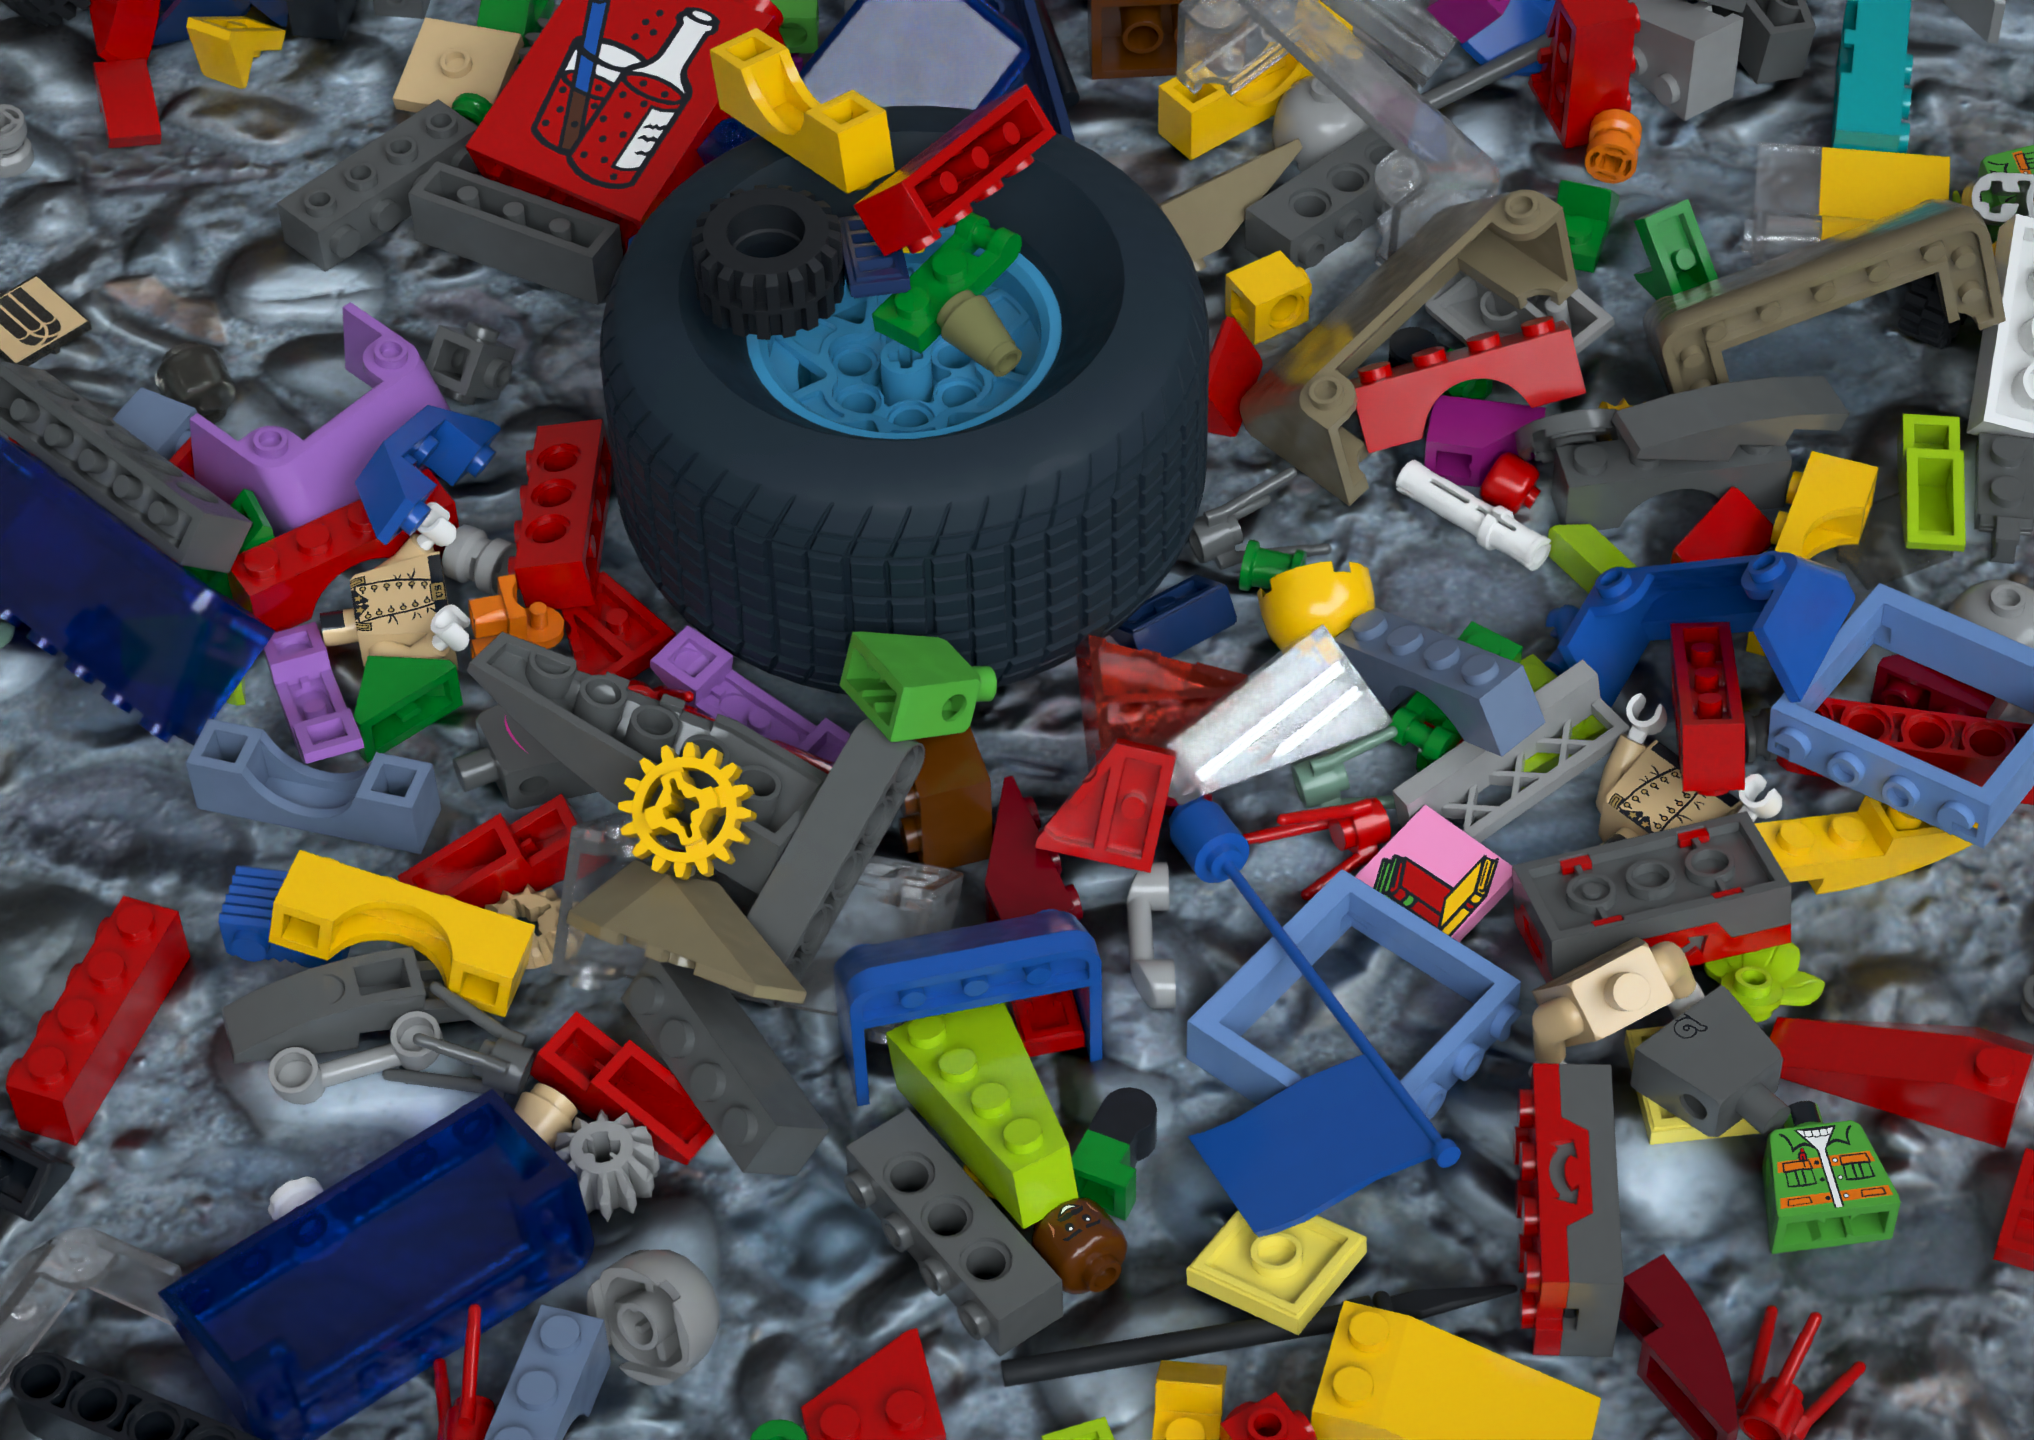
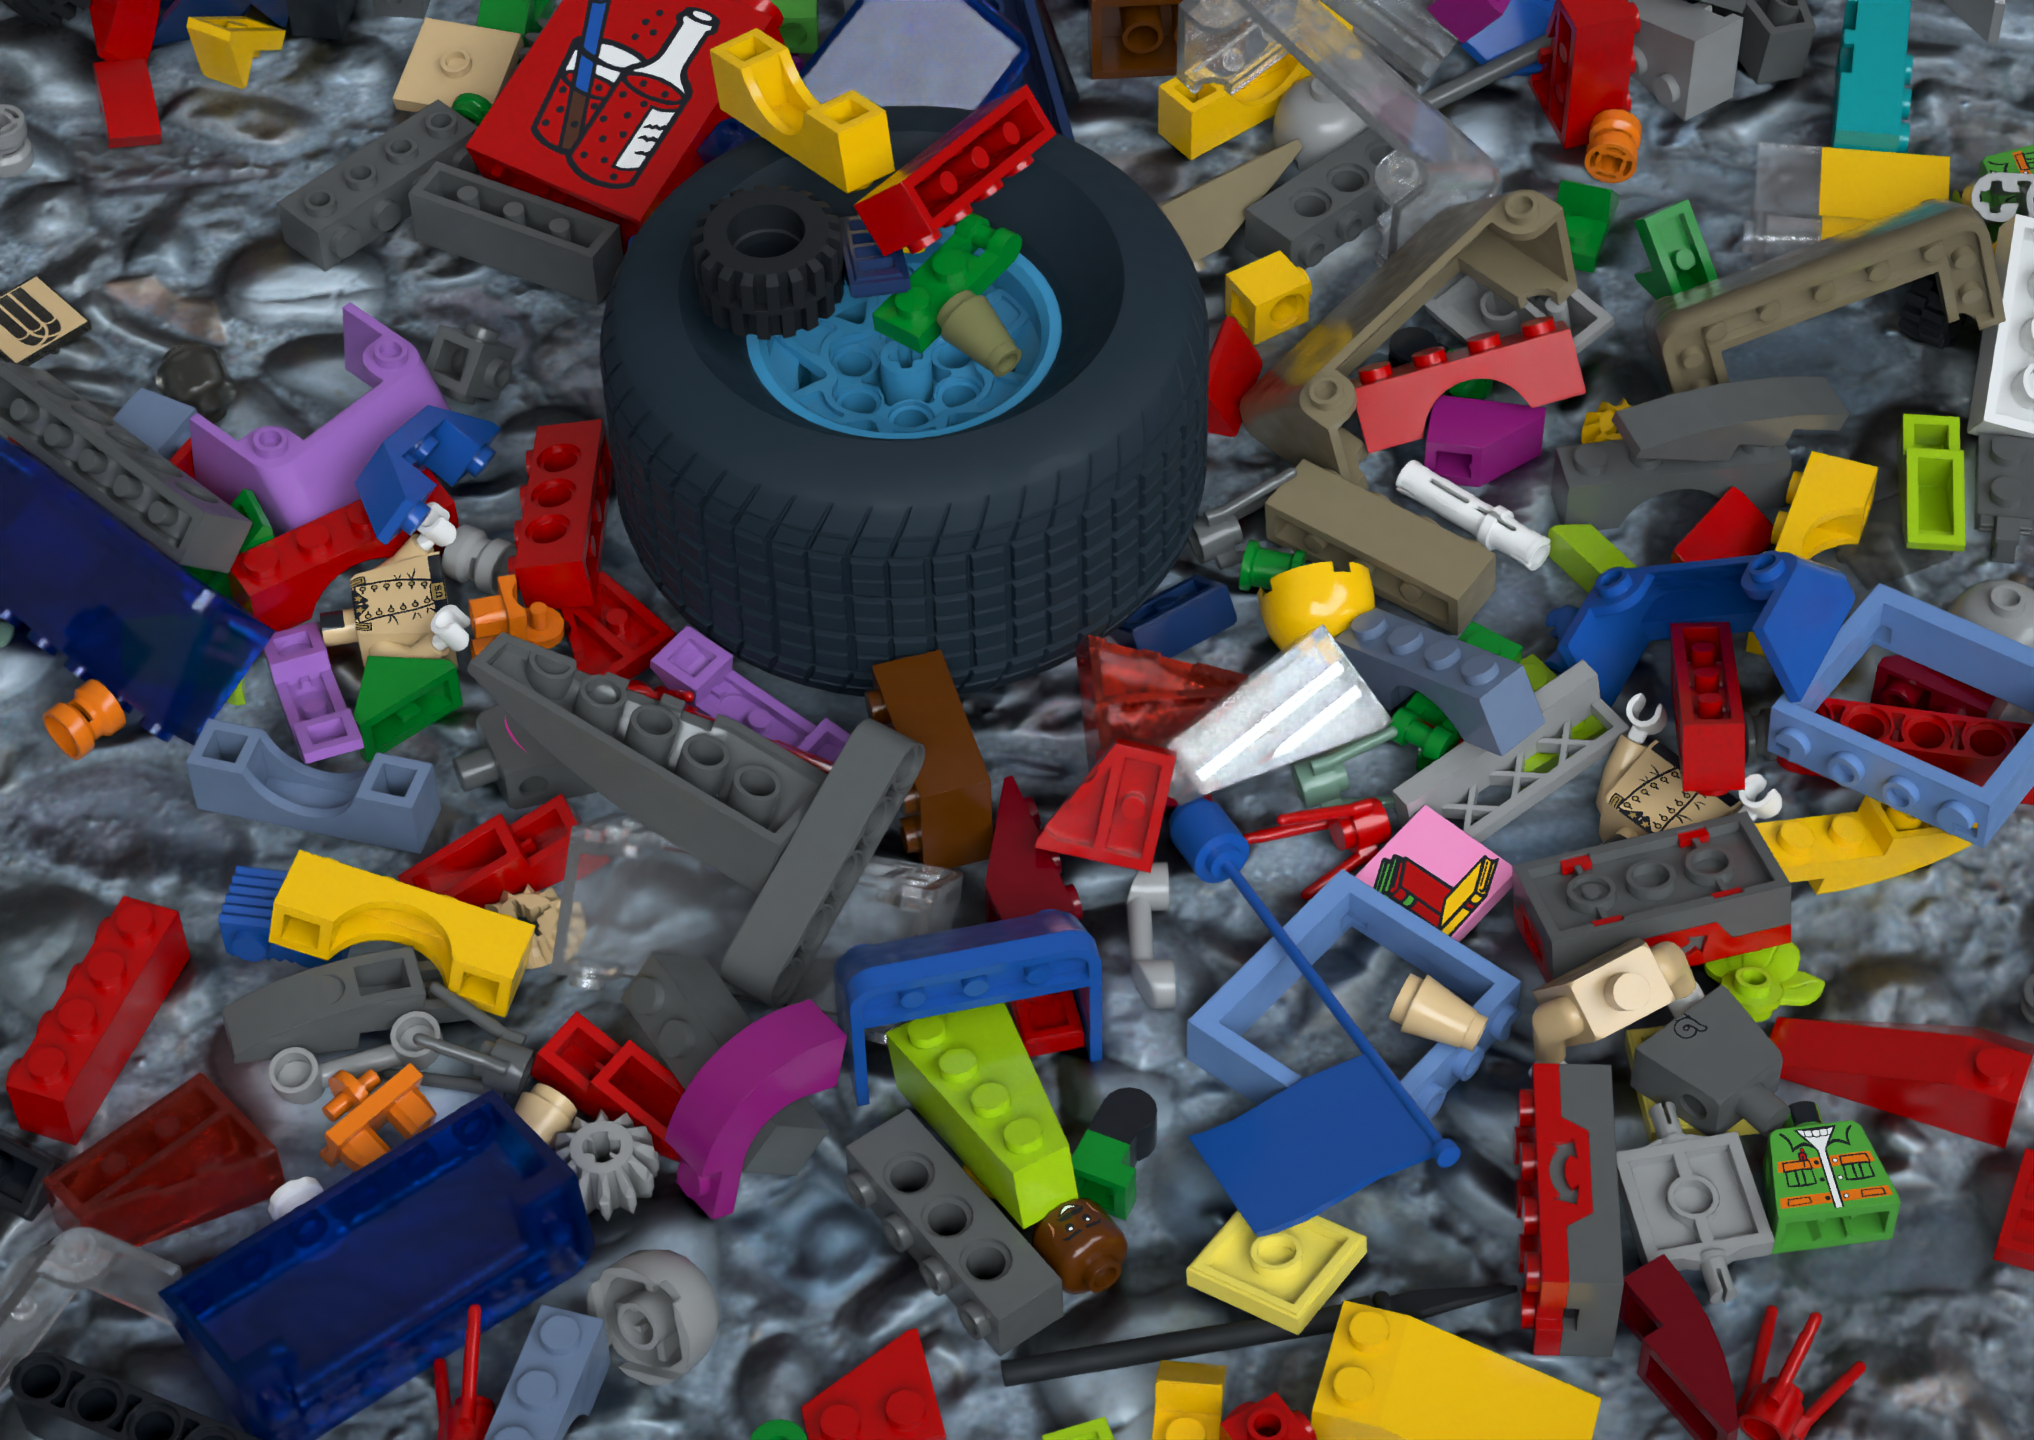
dark tan wedge [566,859,807,1004] -> none
yellow gear [618,742,757,880] -> none
bright green torso [840,631,997,742] -> none
red piece [1479,452,1542,515] -> none
dark grey tile [1514,408,1623,463] -> none
none -> orange wheel [42,679,126,760]
none -> clear red wedge [42,1072,286,1263]
none -> orange hips [319,1062,437,1181]
none -> magenta arch [665,999,847,1220]
none -> dark tan brick [1265,459,1496,636]
none -> tan cone [1389,973,1489,1052]
none -> light grey plate [1616,1102,1775,1304]

